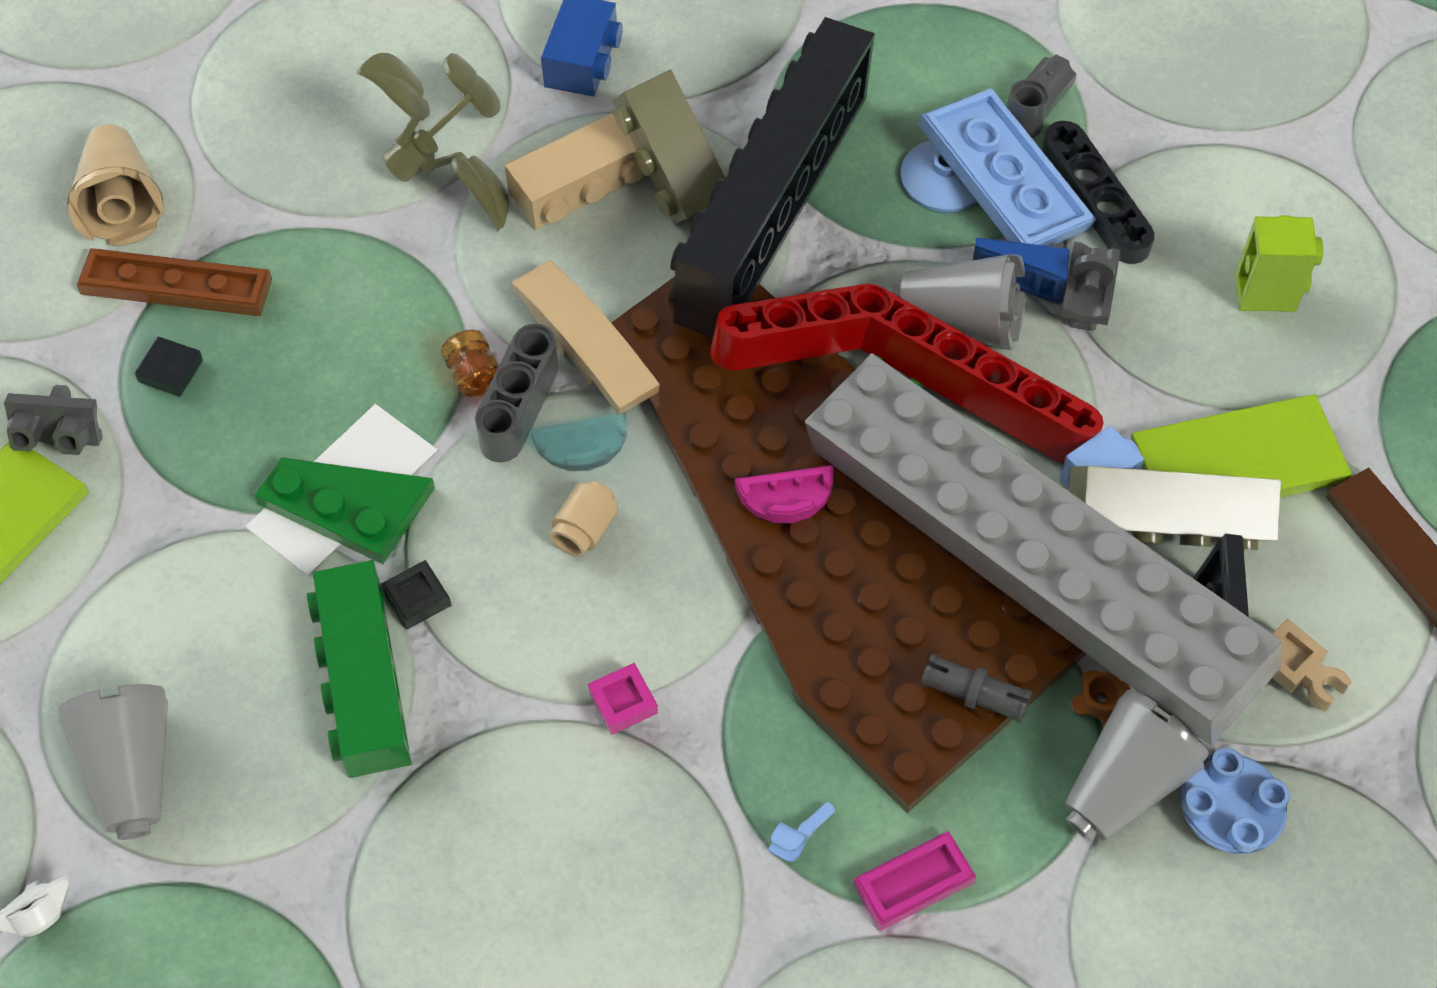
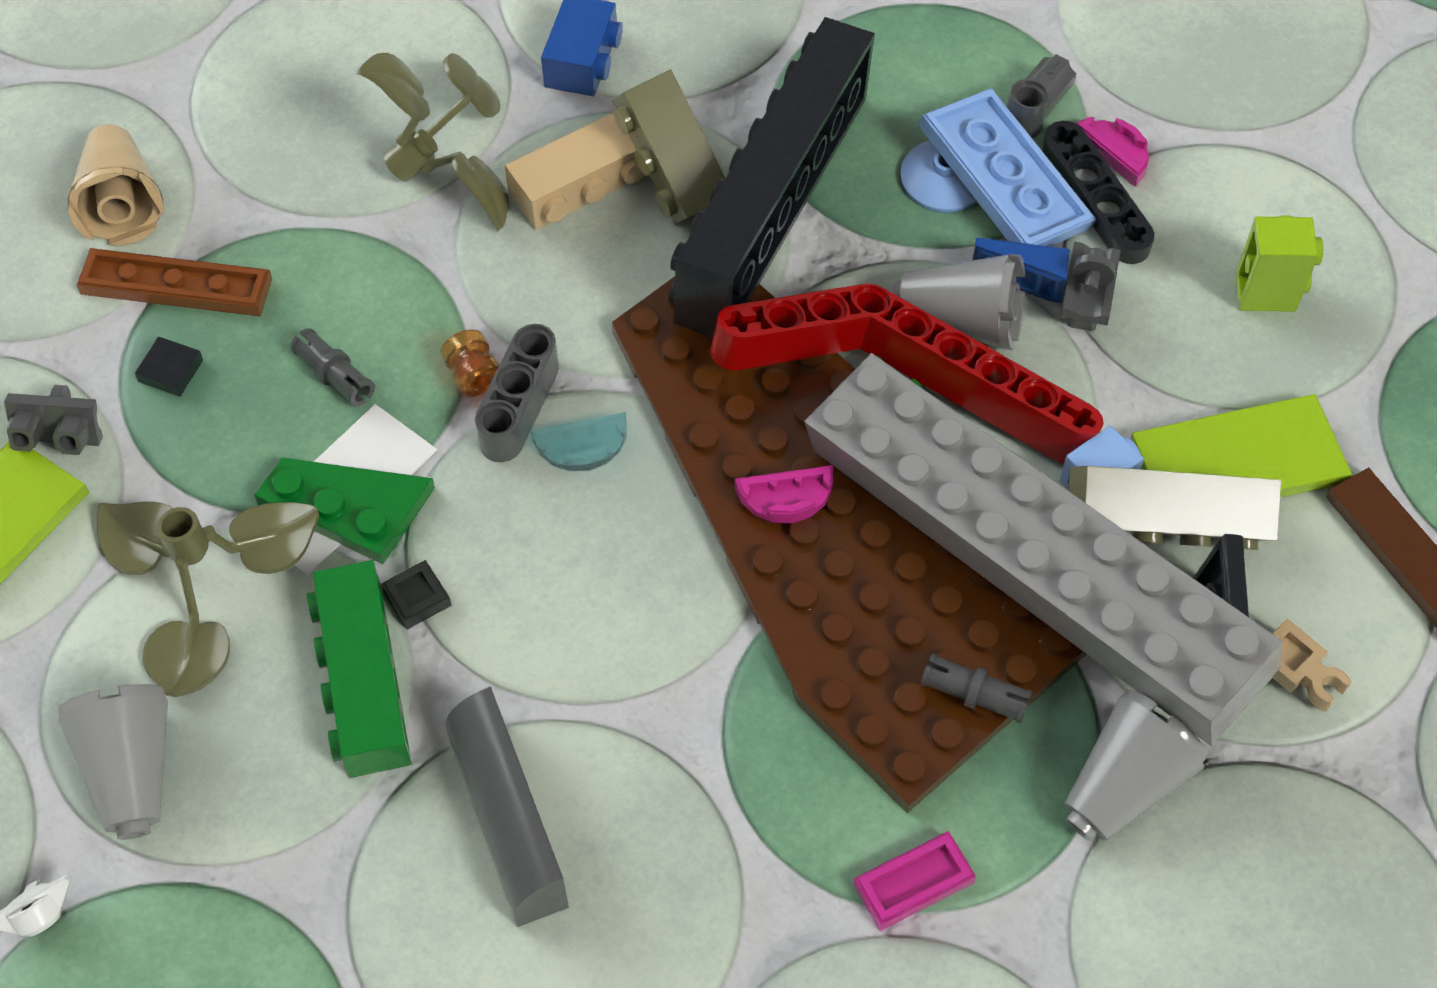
tan slope [512,260,660,416] -> none
tan brick [549,481,619,557] -> none
dark pink plate [588,662,658,735] -> none
light blue hand [768,802,835,862] -> none
dark orange plate [1072,670,1131,726] -> none
light blue dish [1180,748,1290,854] -> none
none -> olive plant [97,501,319,697]
none -> dark grey pin [291,328,375,407]
none -> dark grey brick [445,686,569,927]
none -> dark pink tile [1076,117,1149,187]

